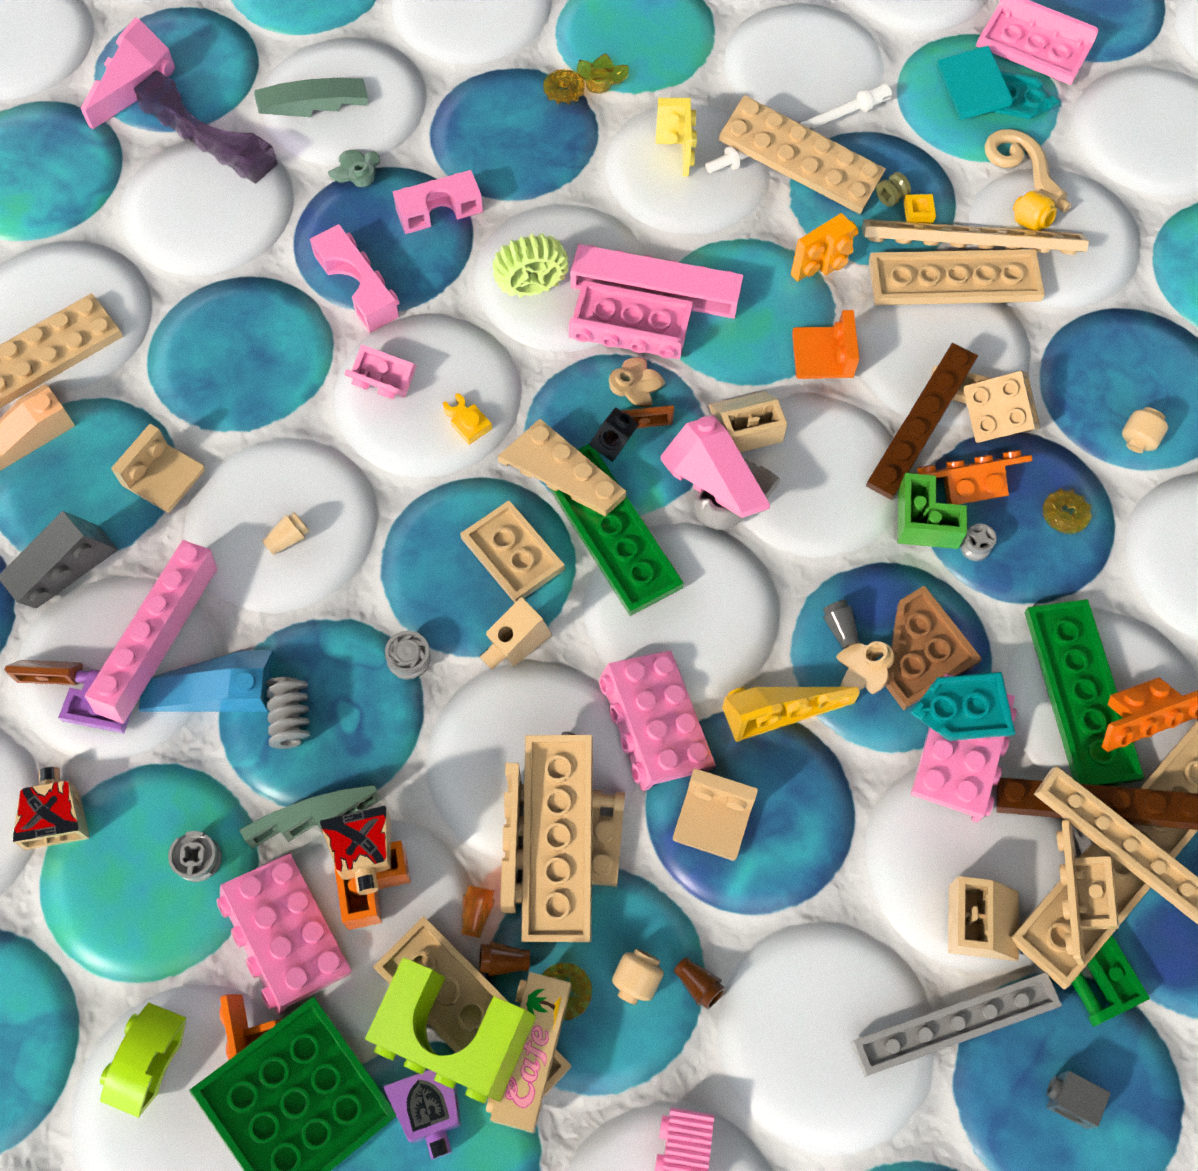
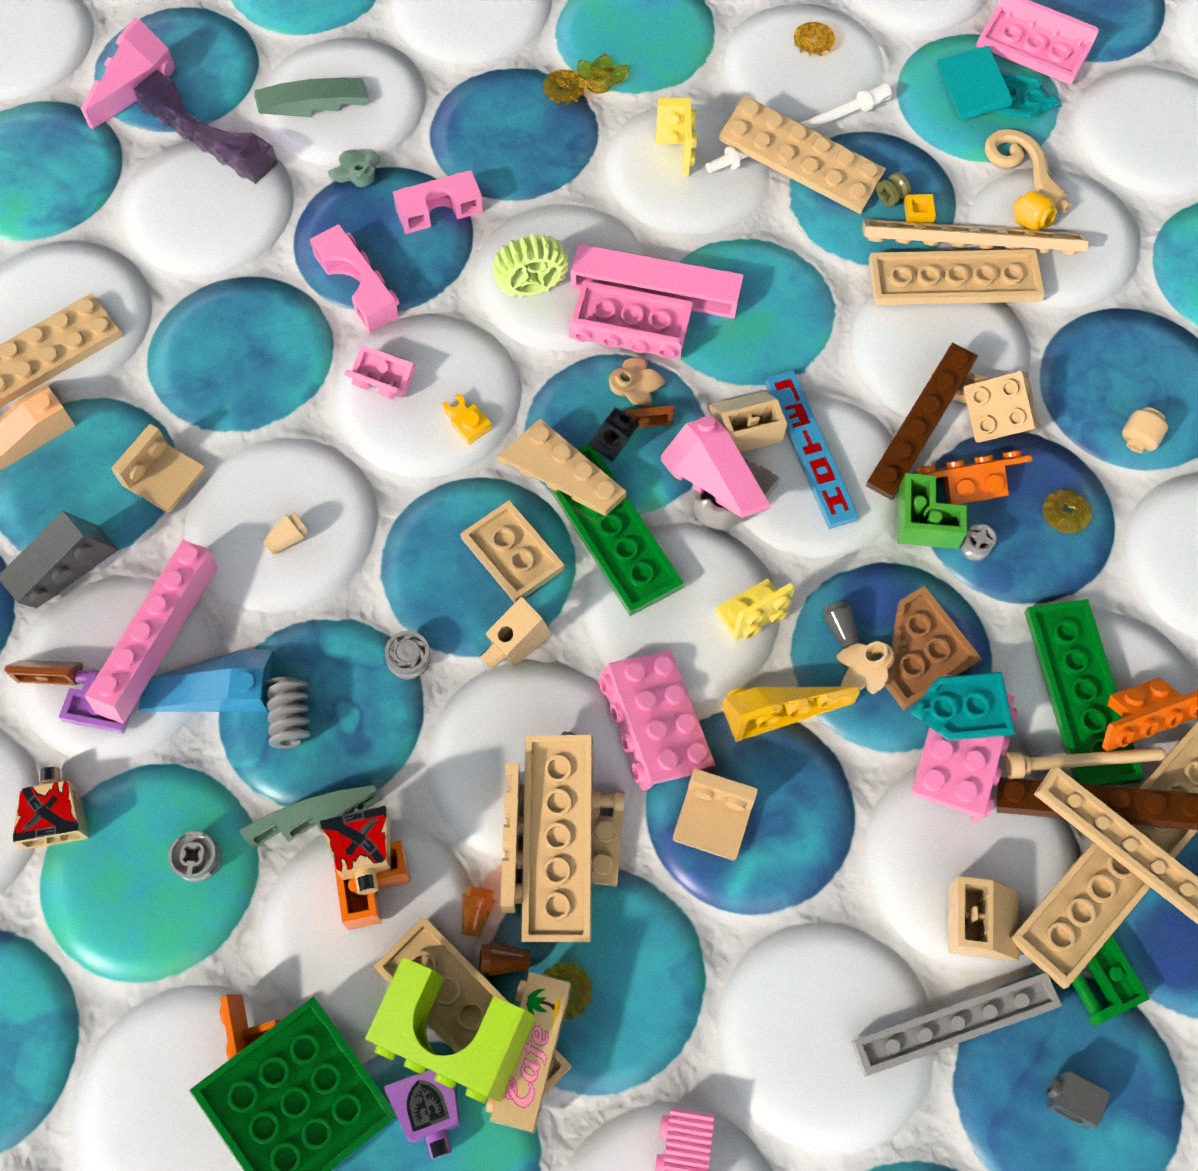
lime brick [99,1002,187,1118] -> none
bright pink bracket [216,853,351,1015] -> none
tan head [612,948,664,1005] -> none
reddish brown cone [674,957,726,1009] -> none
light orange plate [791,213,858,282] -> none
orange bracket [792,310,859,379] -> none
tan bracket [1057,820,1119,965] -> none
none -> light yellow bracket [716,578,795,641]
none -> dark azure tile [765,370,859,529]
none -> clear yellow gear [794,22,835,56]
none -> tan piece [1004,747,1167,779]

